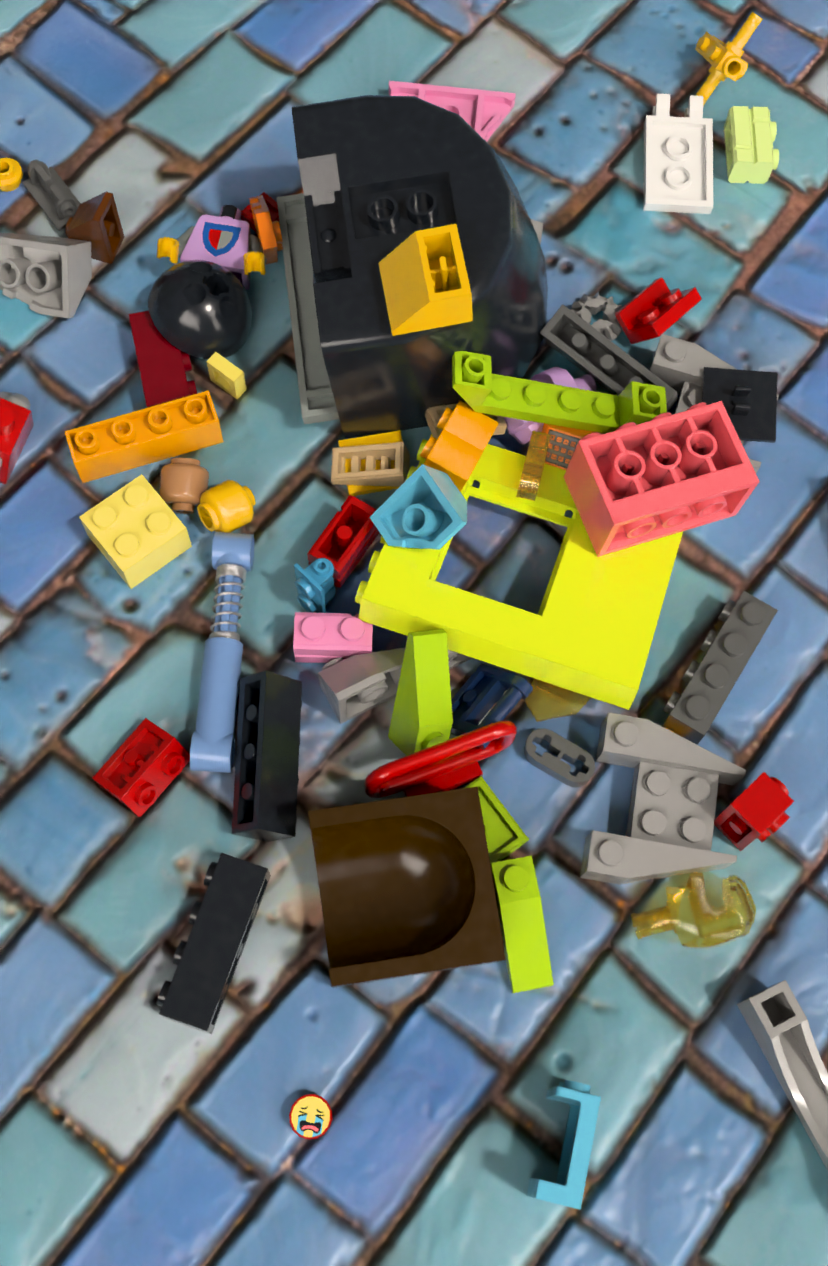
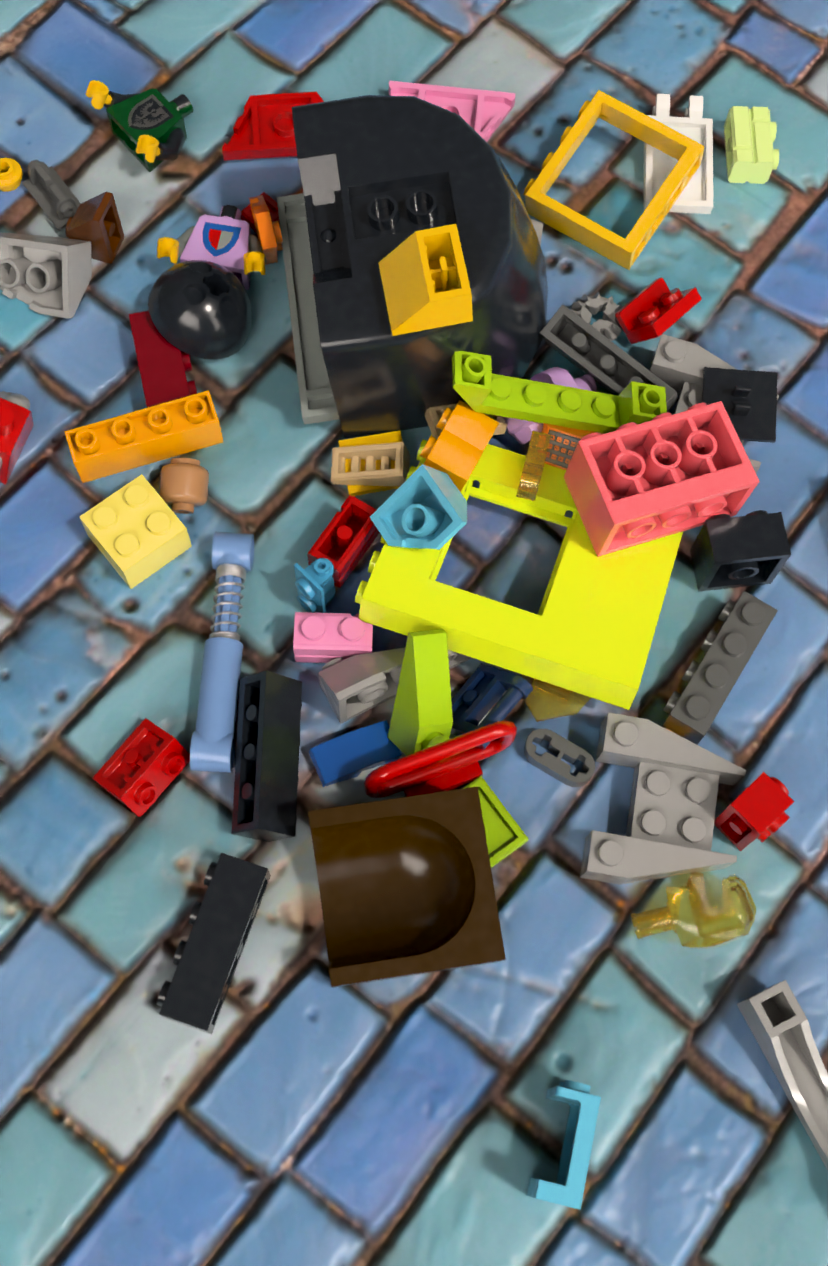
yellow head [197,479,256,533] -> none
light yellow tile [206,352,246,400] -> none
tile [289,1094,332,1139] -> none
lime slope [491,856,554,994] -> none
yellow piece [695,12,763,106] -> none
none -> torso [85,80,193,172]
none -> red wing [222,91,324,161]
none -> blue slope [308,720,402,787]
none -> yellow window [523,90,705,270]
none -> black brick [690,510,791,592]

